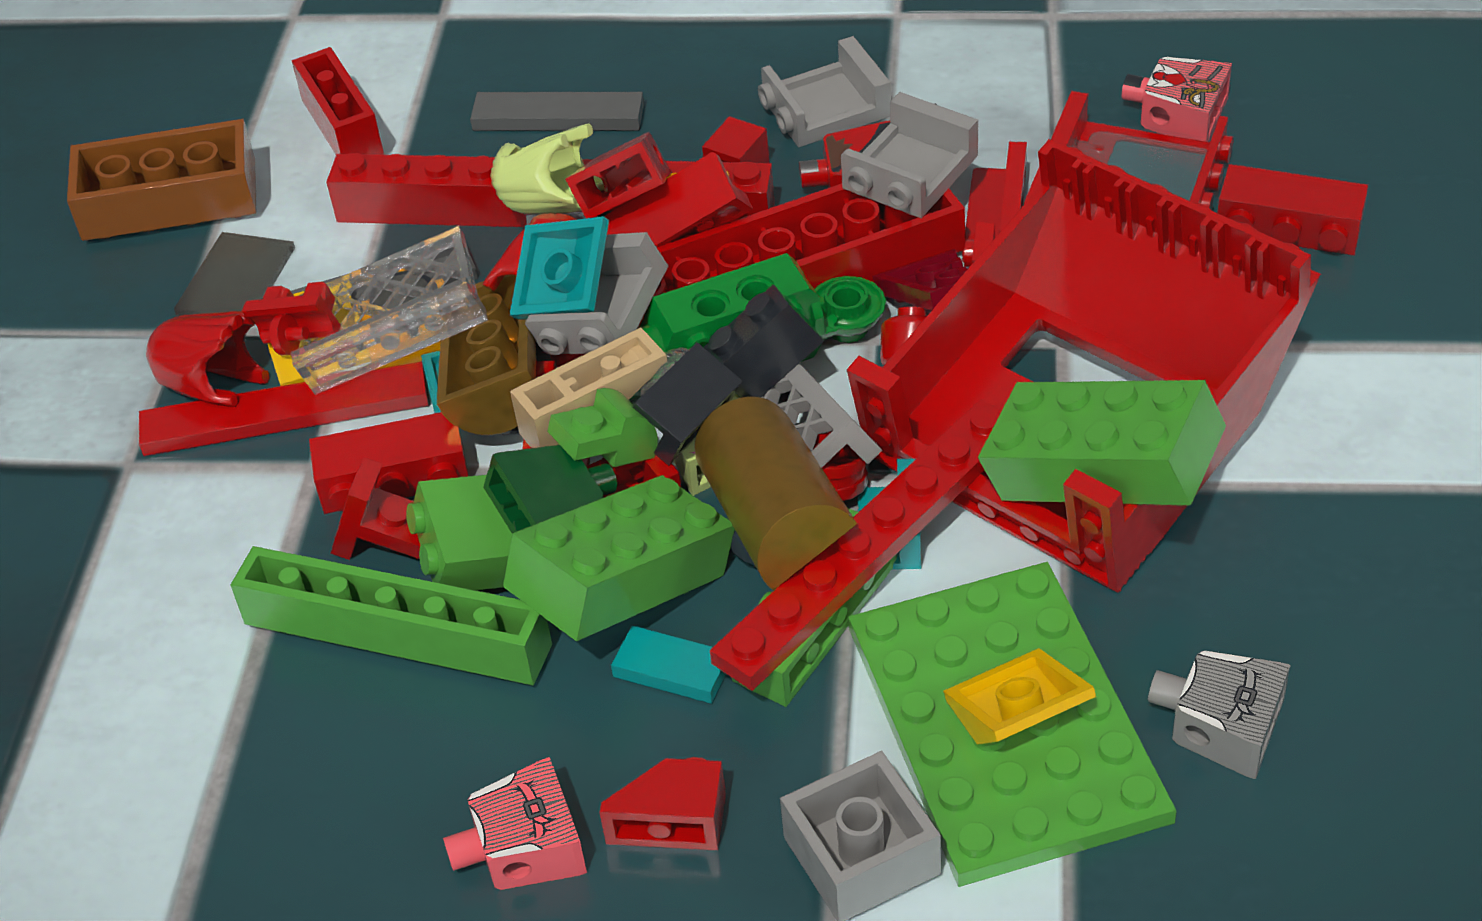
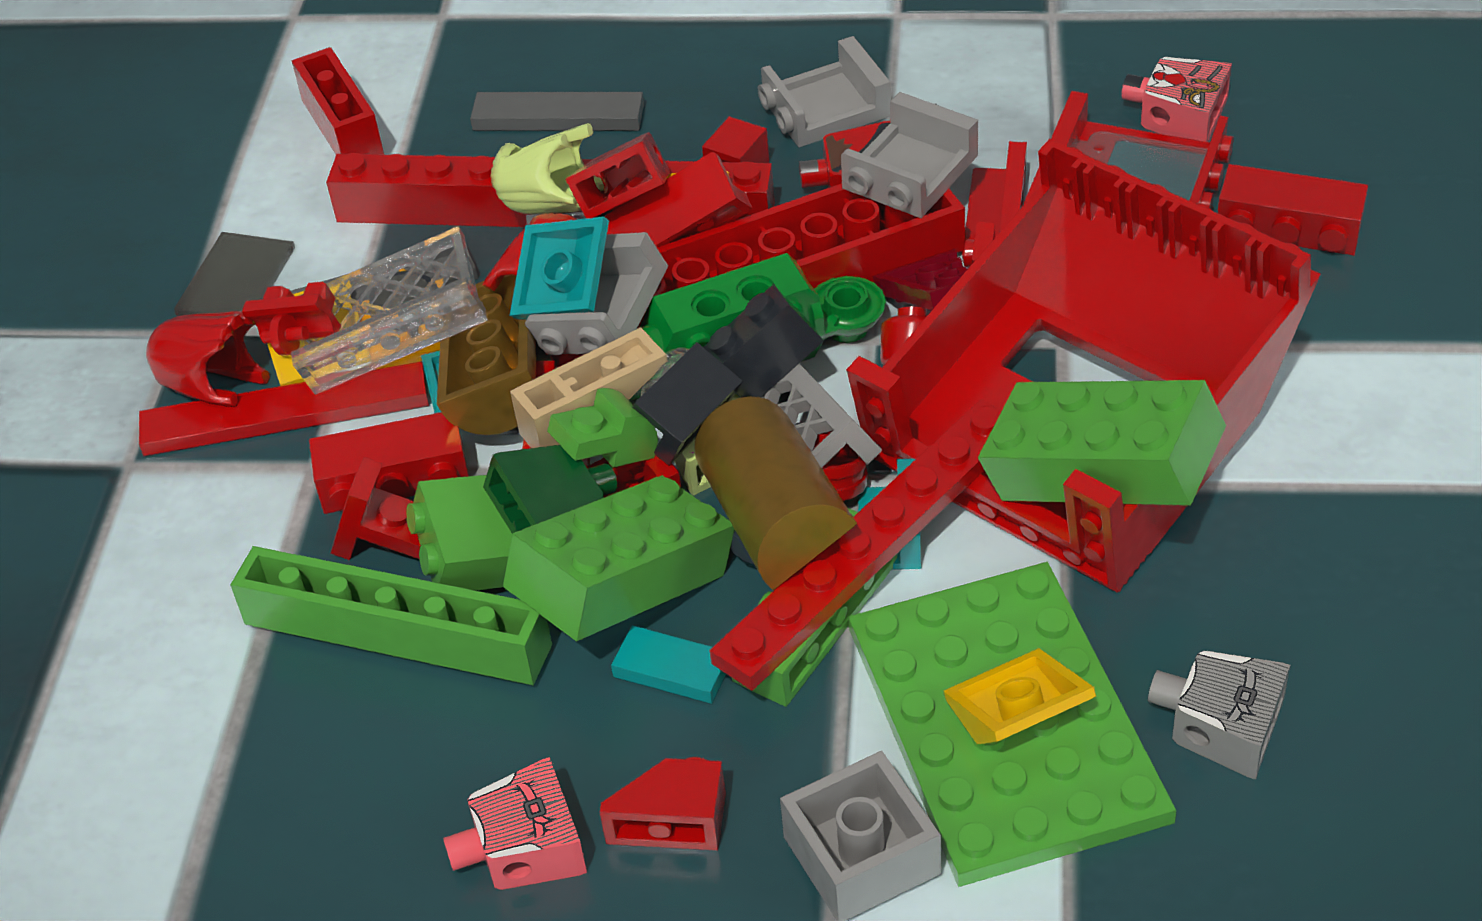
dark orange brick [67,119,256,241] -> none

